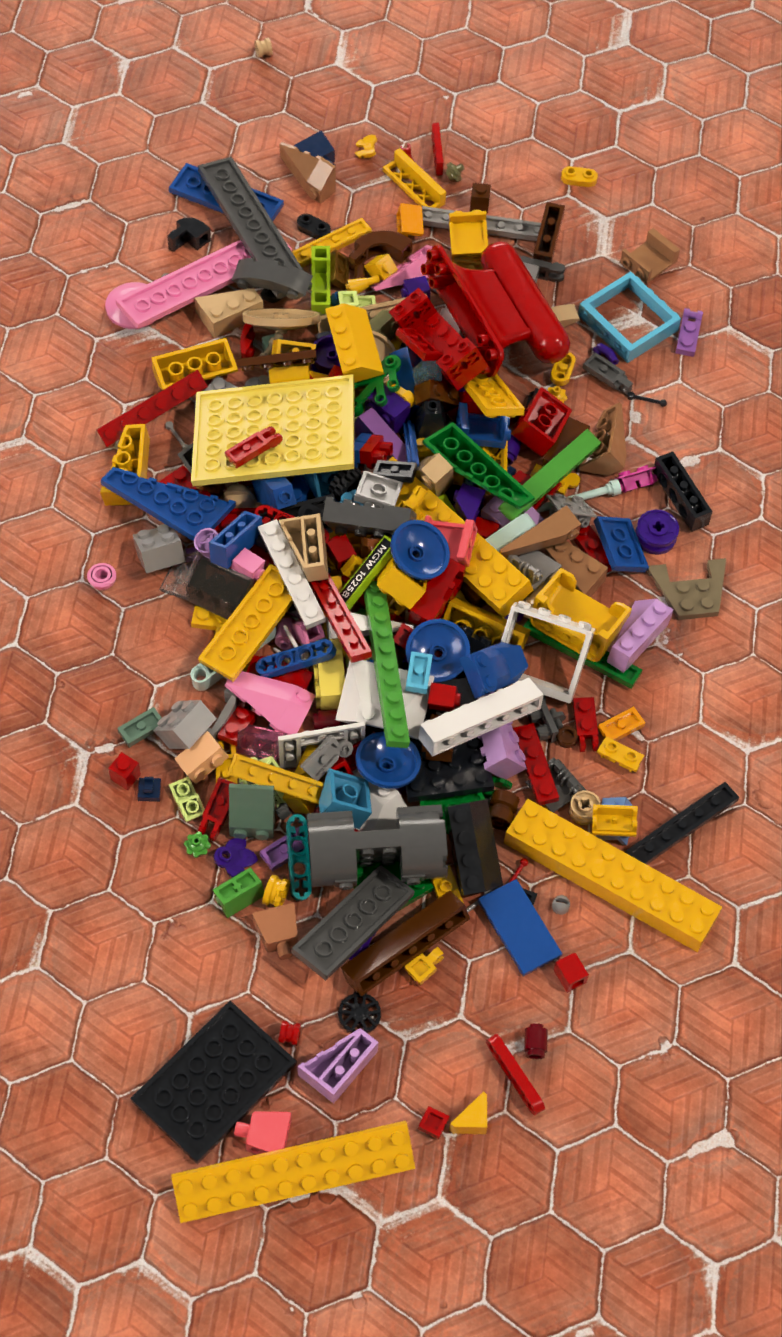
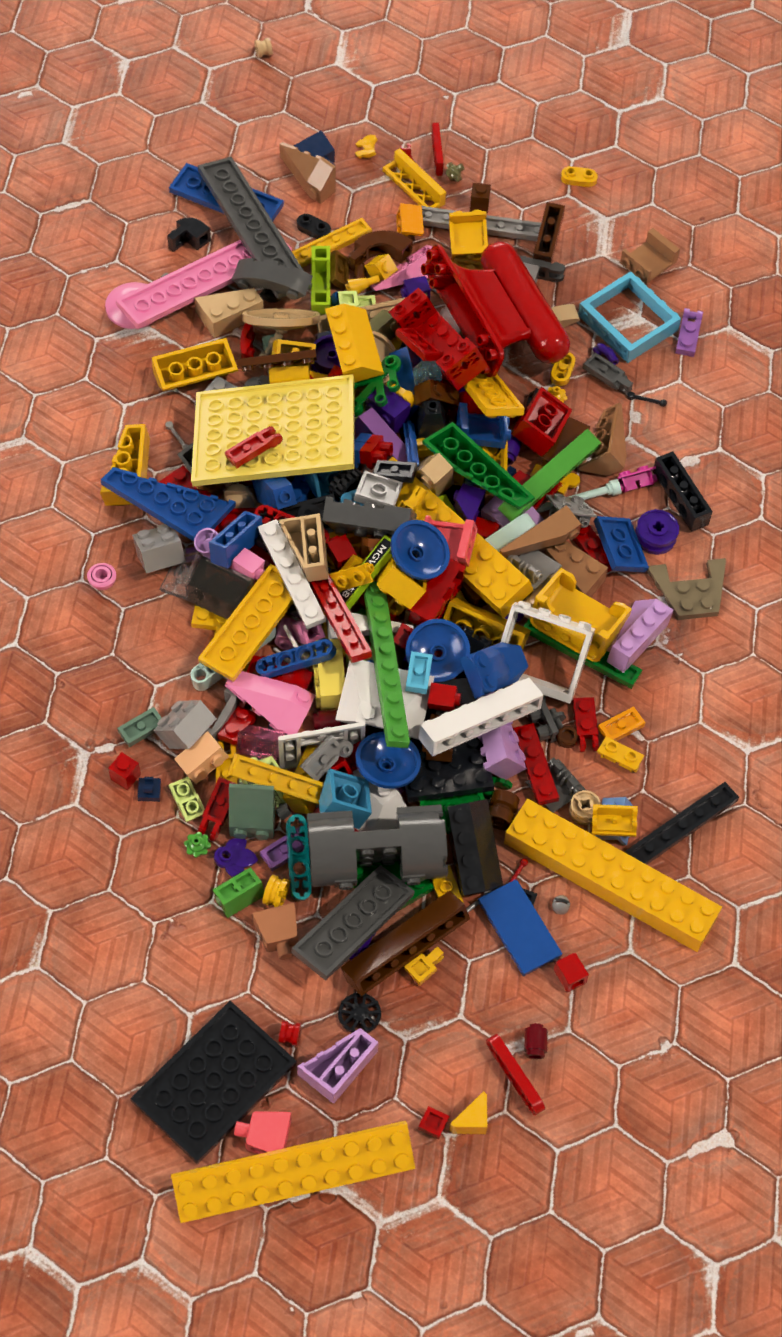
red plate [96,369,208,447] -> none
none -> yellow hinge [329,562,374,591]

